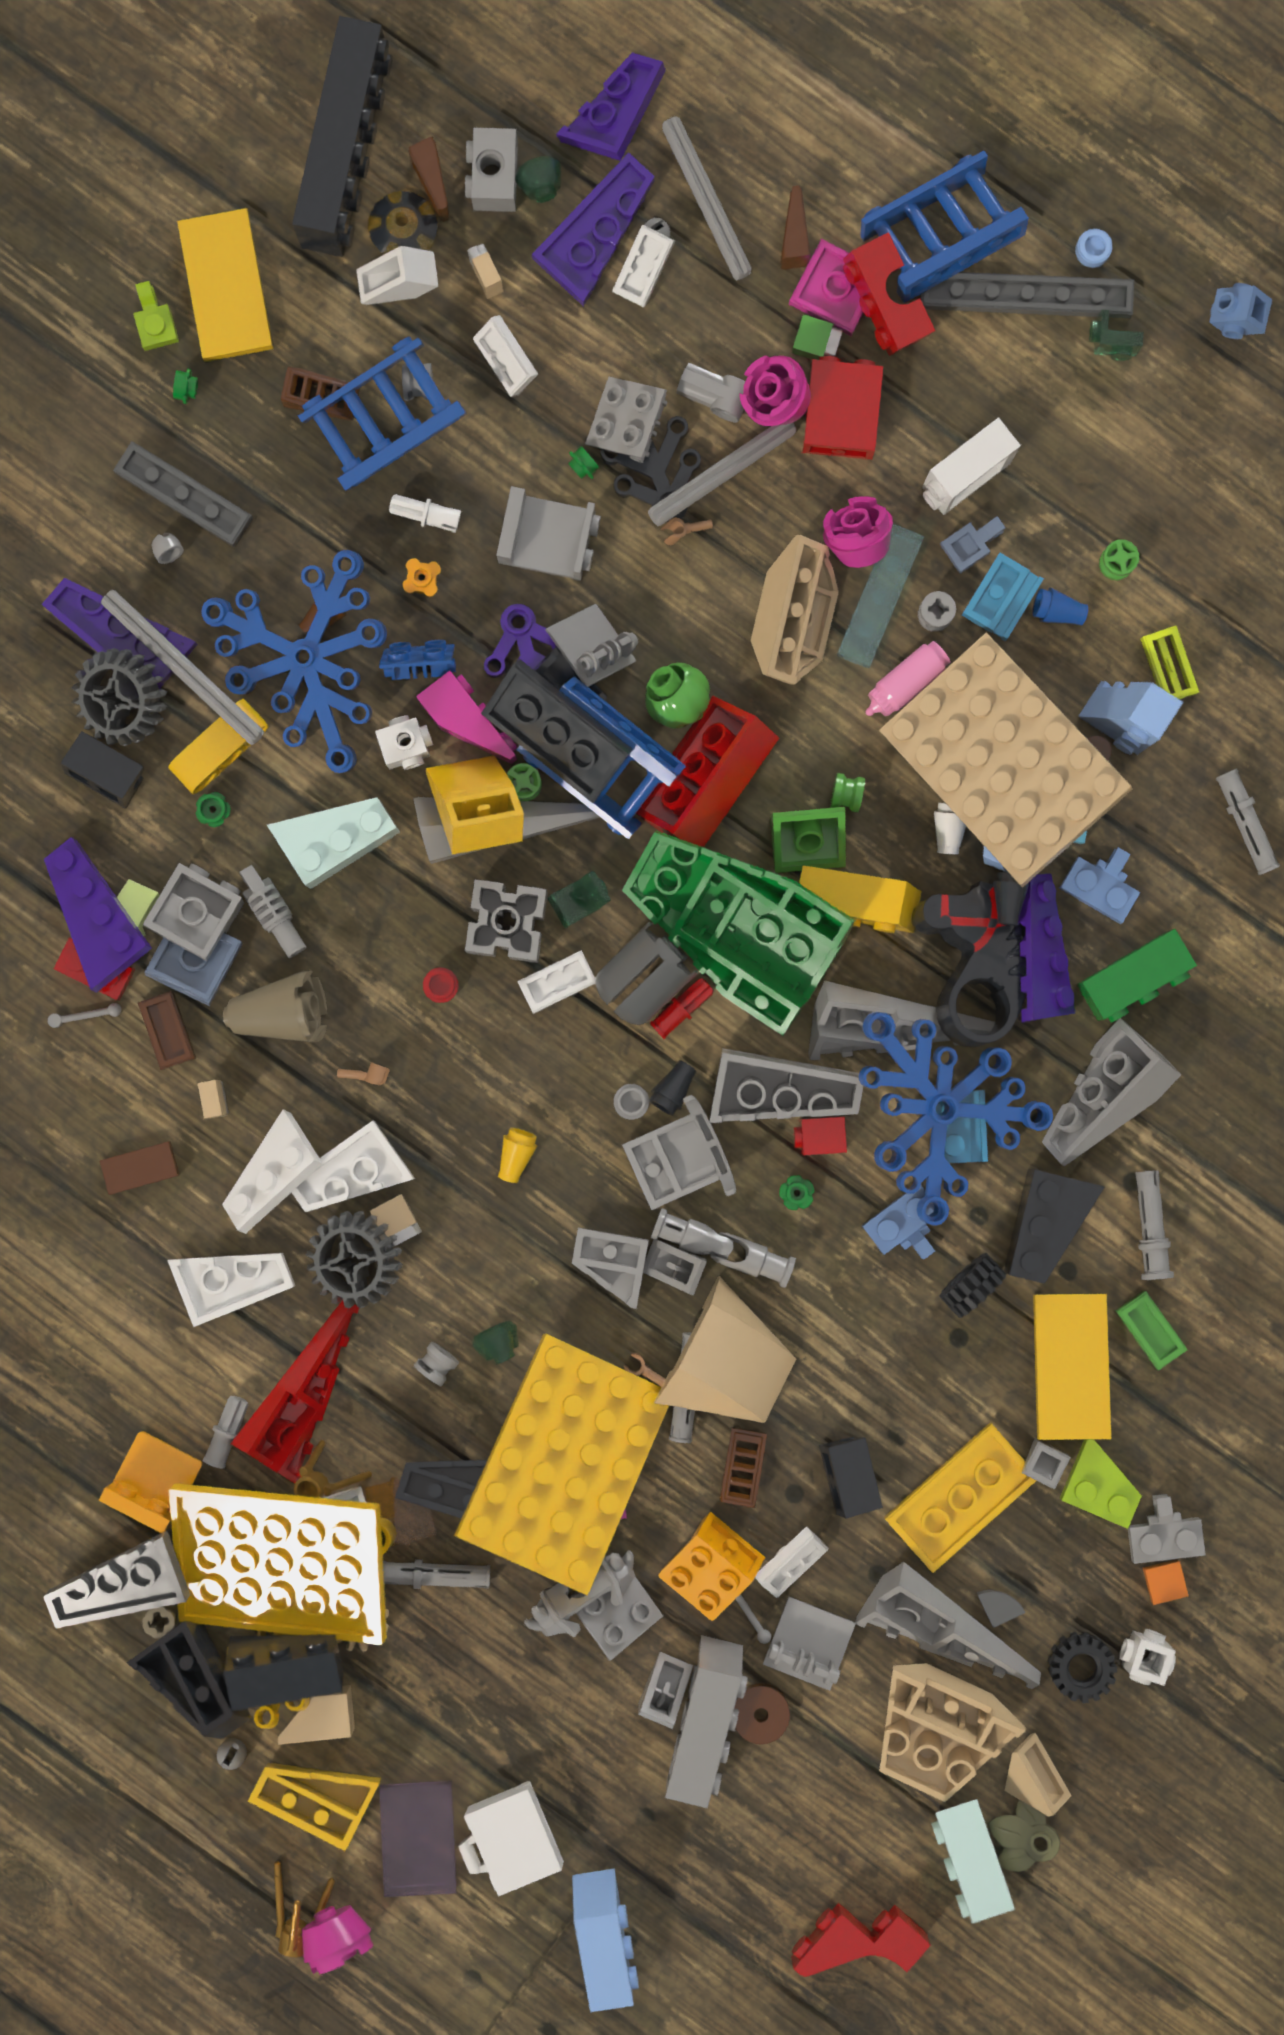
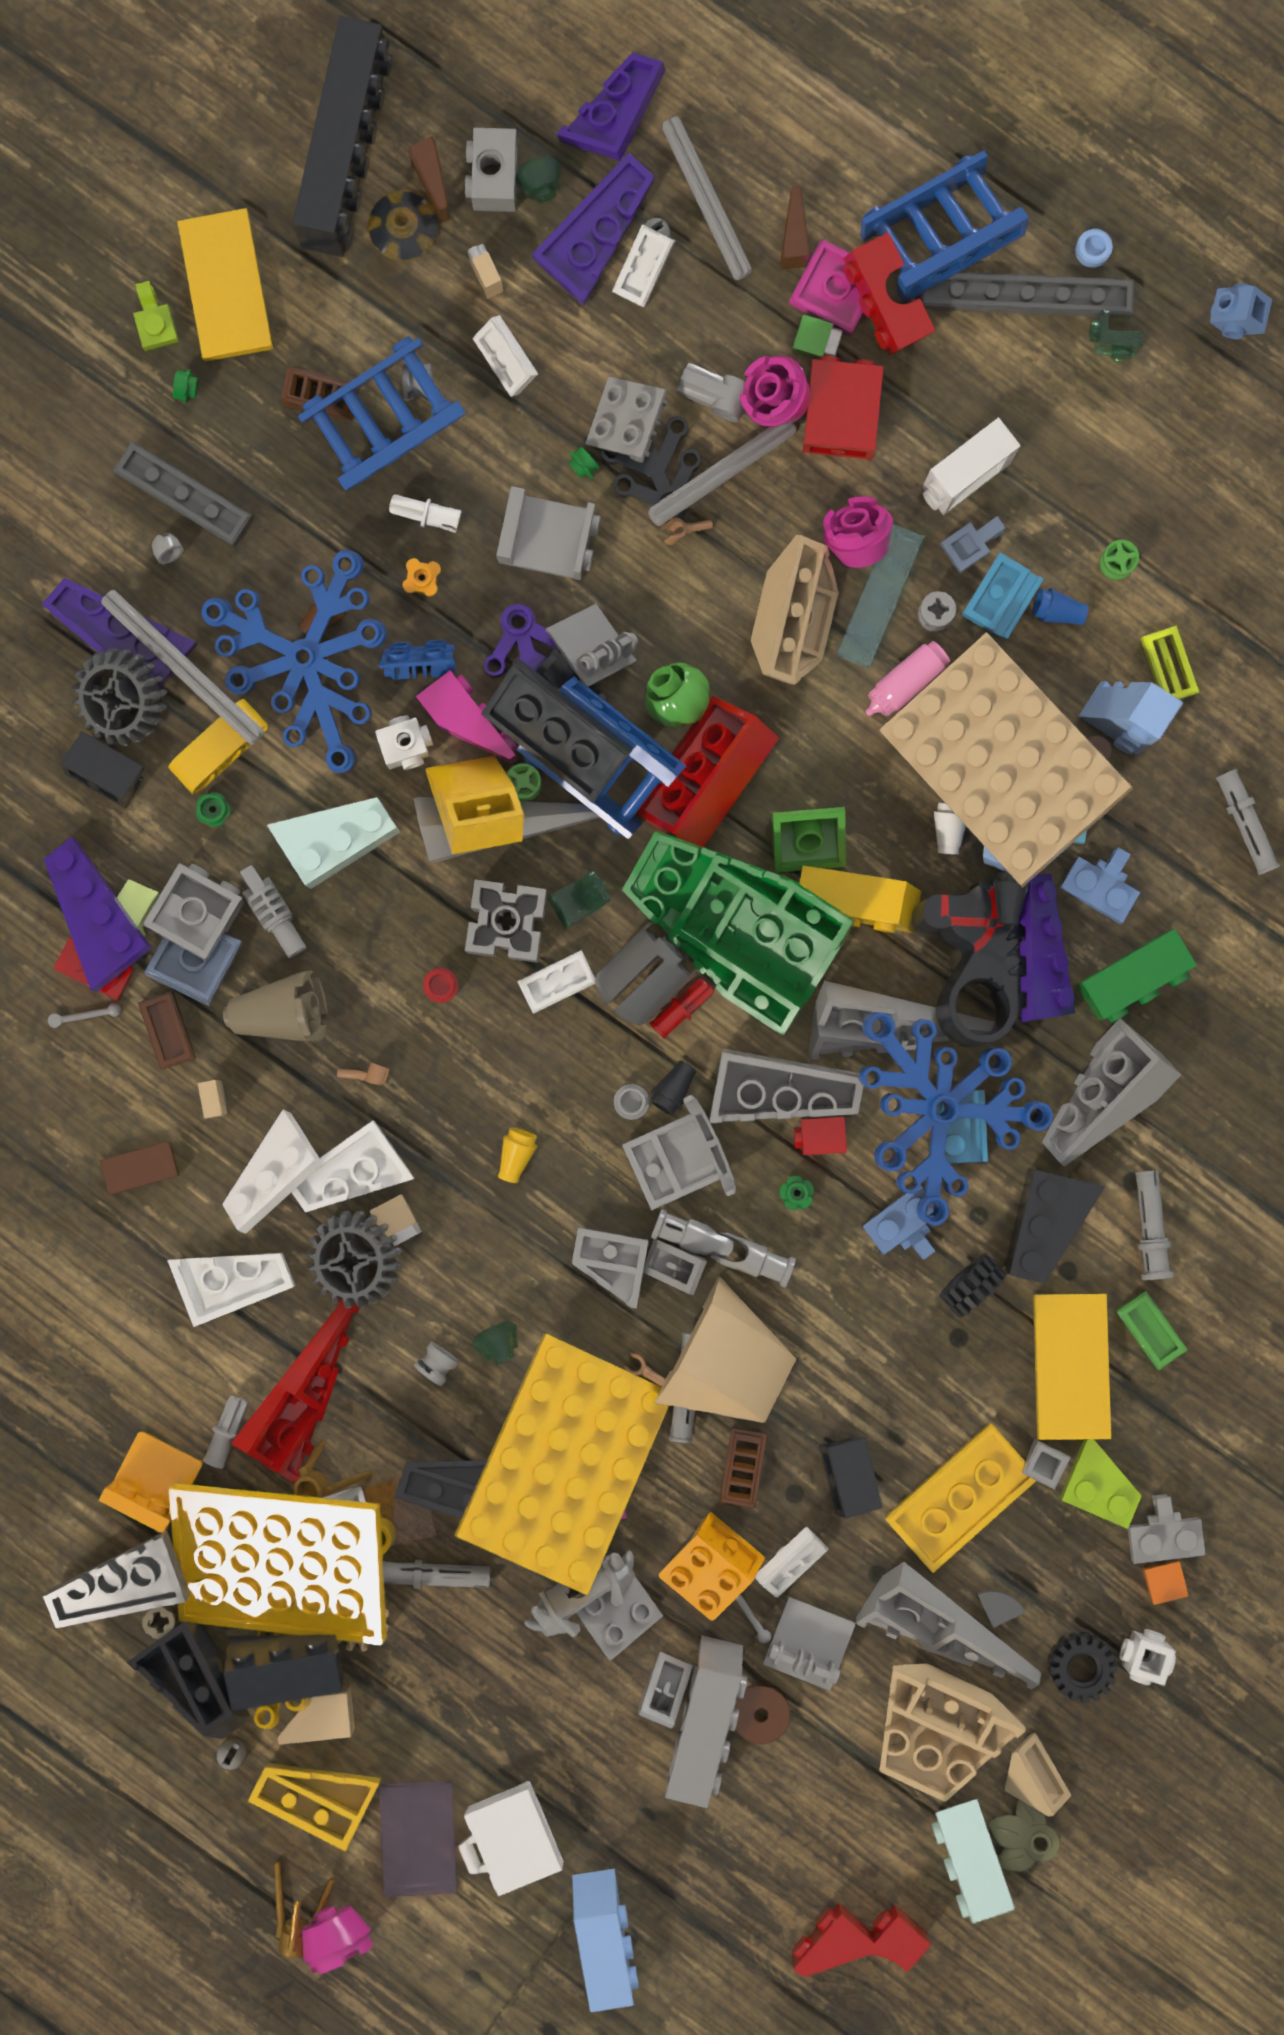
white slope [357,246,438,305] -> none
bright green wheel [830,773,865,813] -> none

